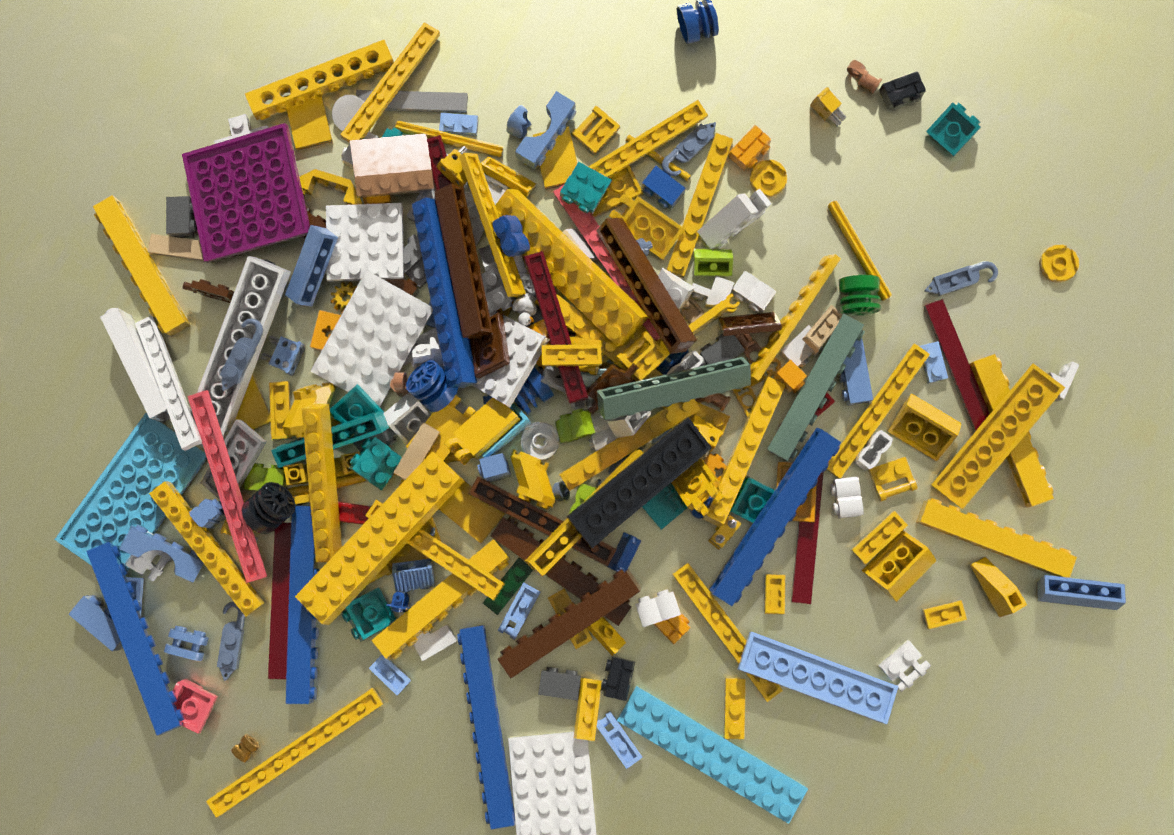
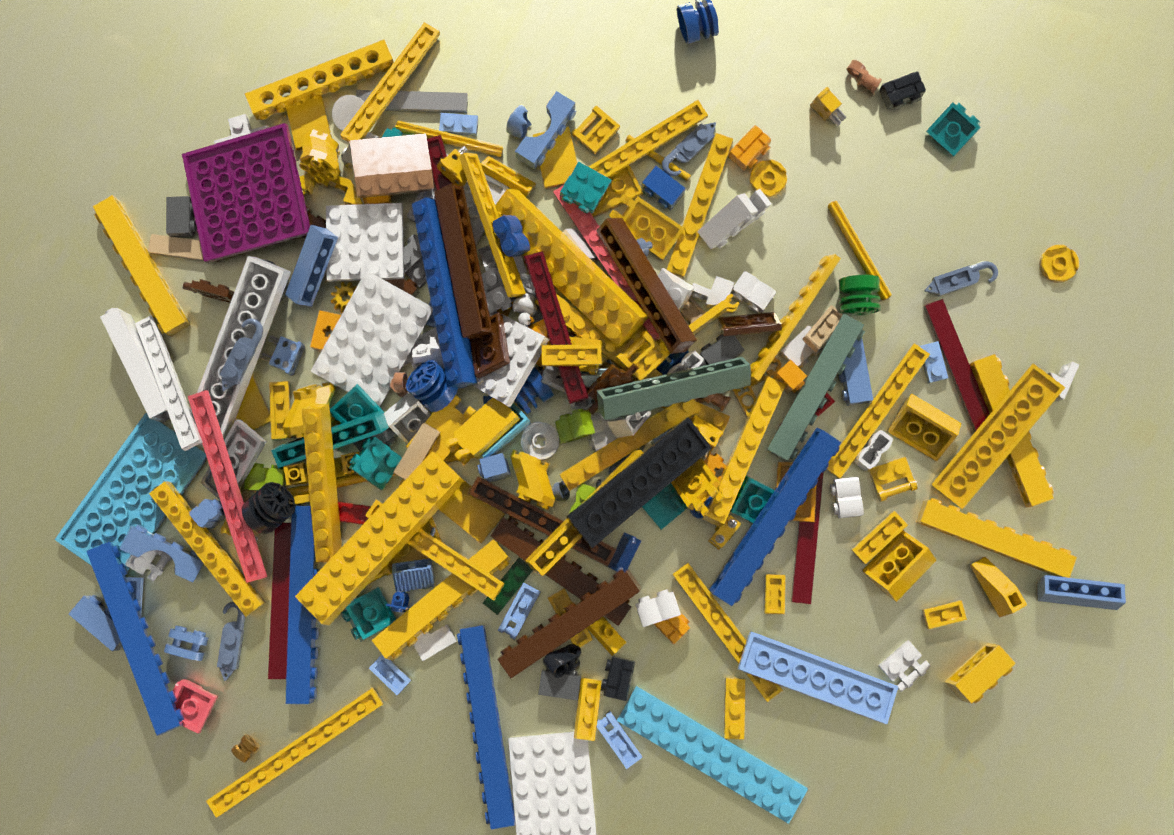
lime brick [693,249,733,276] -> none
nougat connector [735,334,762,364] -> none
none -> yellow brick [299,130,340,183]
none -> black piece [543,644,581,678]
none -> yellow brick [945,643,1016,704]

